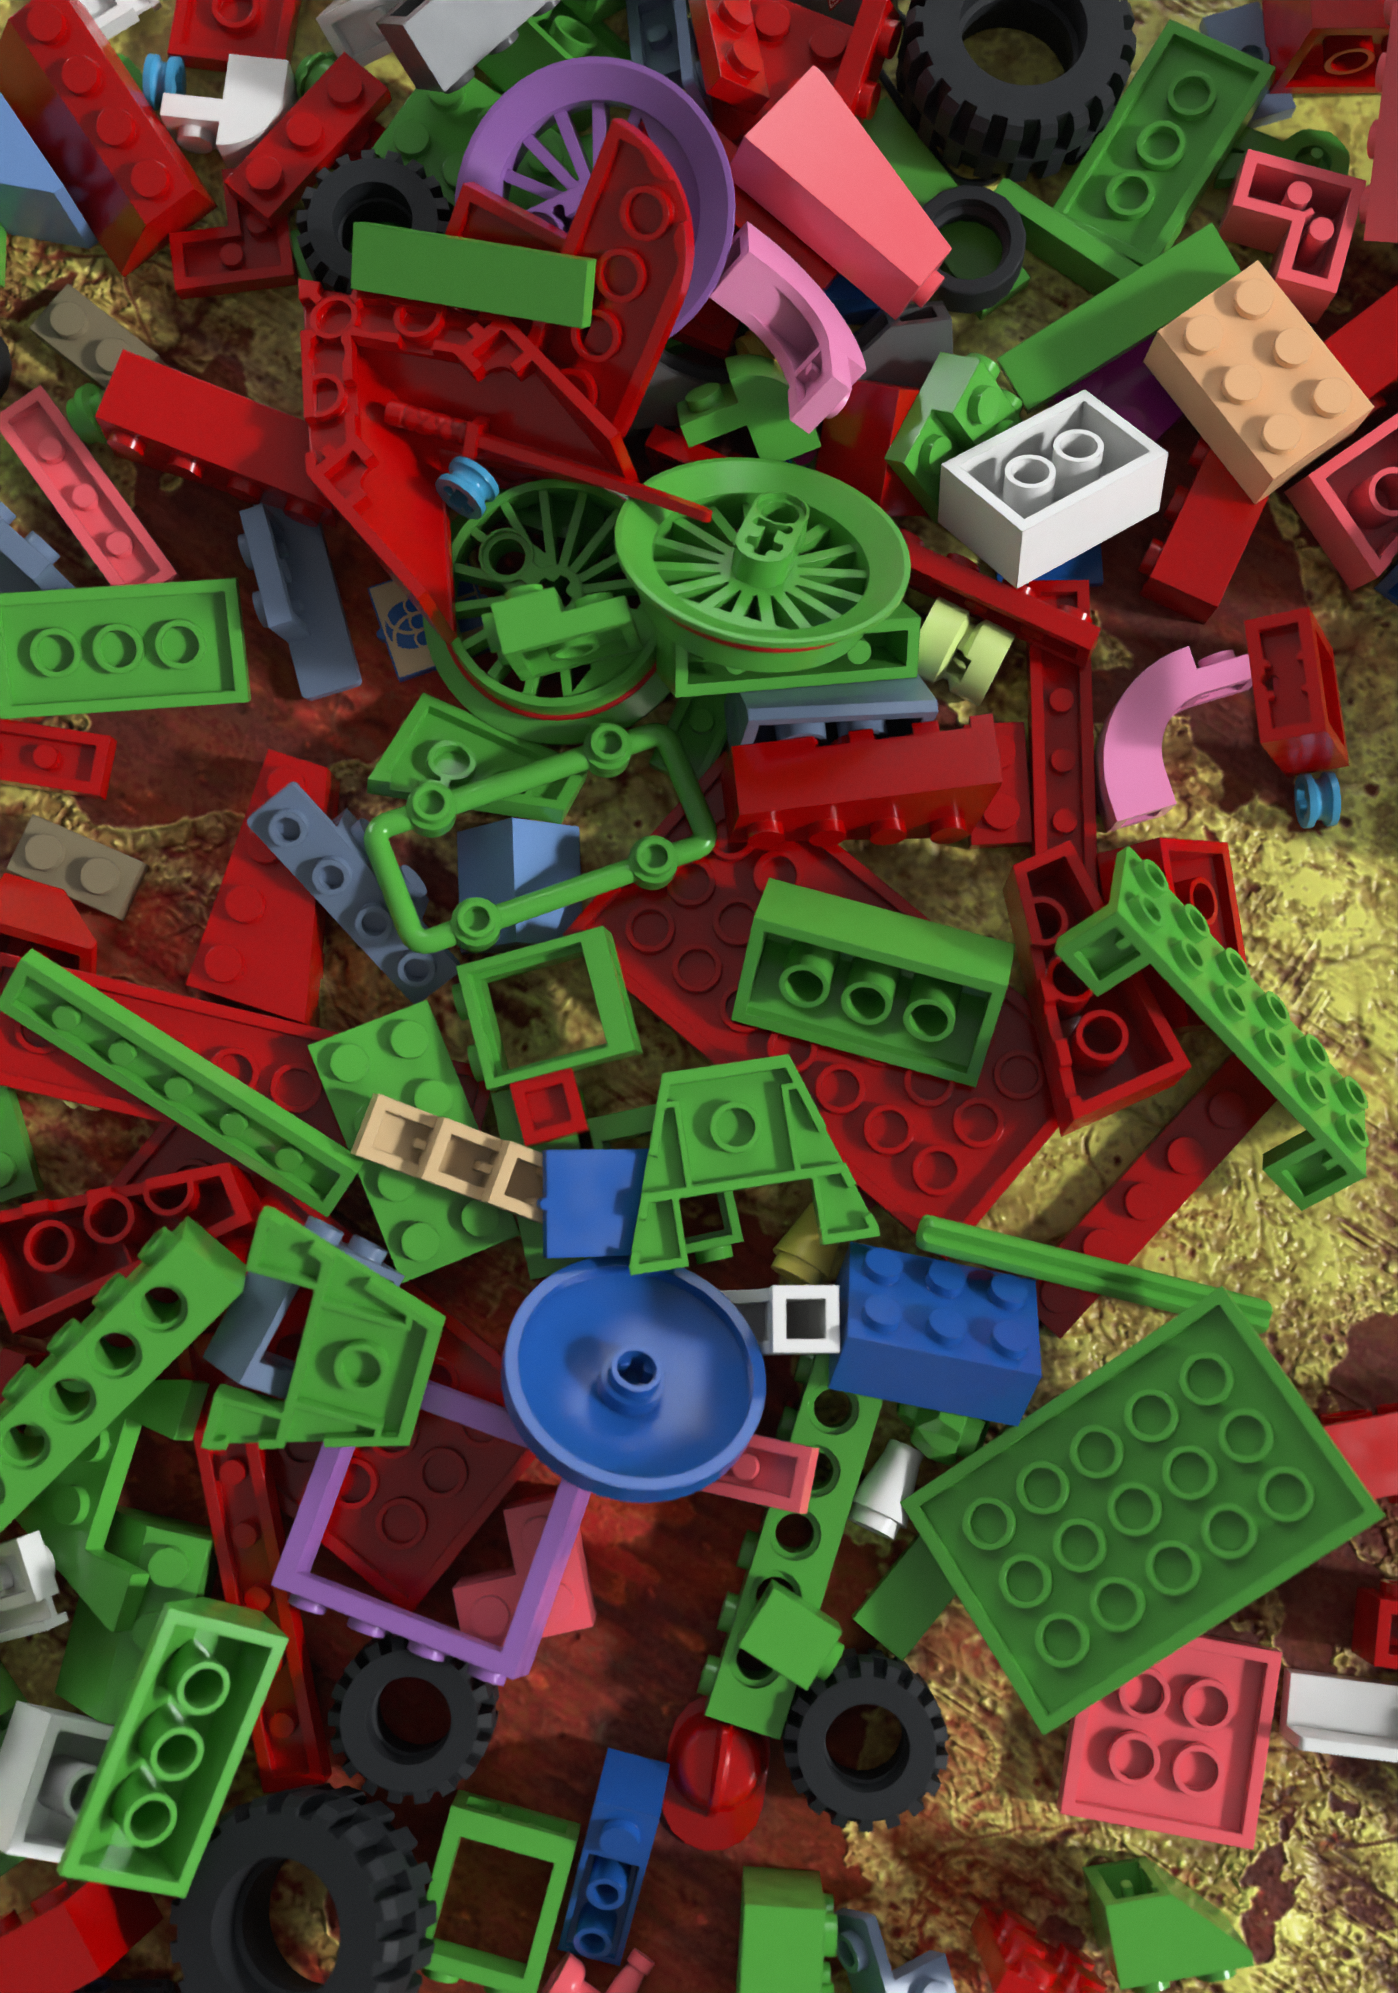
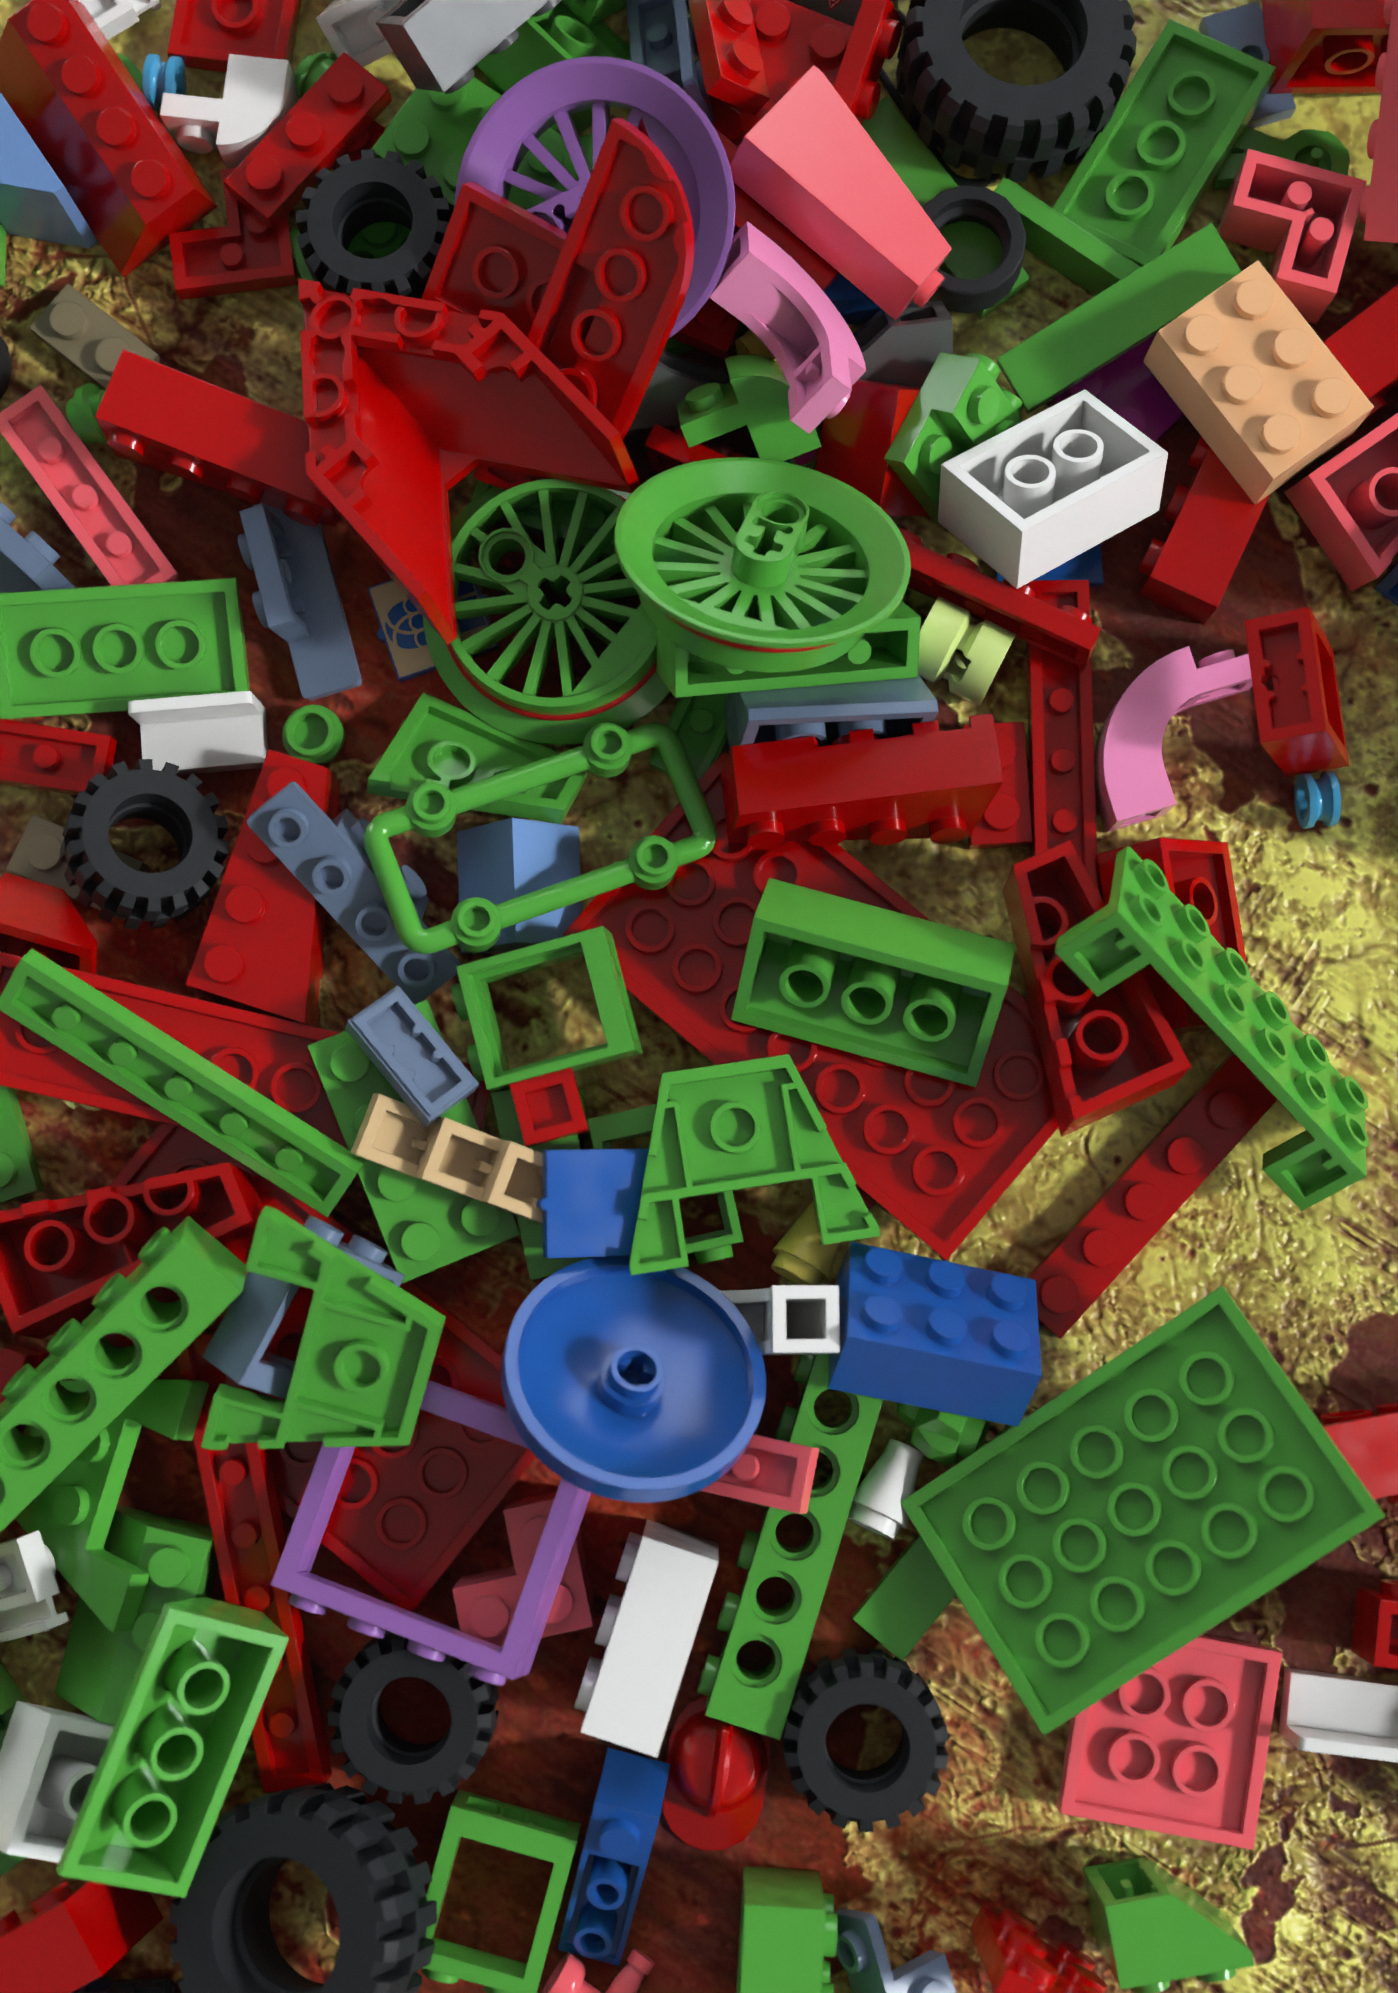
bright green tile [351,221,596,329] -> none
red sword [384,399,713,523] -> none
dark azure bush [435,456,500,520] -> none
bright green plate [482,584,643,681] -> none
bright green brick [737,1579,845,1691] -> none
bright green axle [915,1215,1273,1334] -> none
none -> black tyre [60,759,230,929]
none -> white panel [128,691,268,775]
none -> bright green plate [282,705,345,765]
none -> sand blue plate [345,985,479,1128]
none -> white brick [574,1519,719,1758]

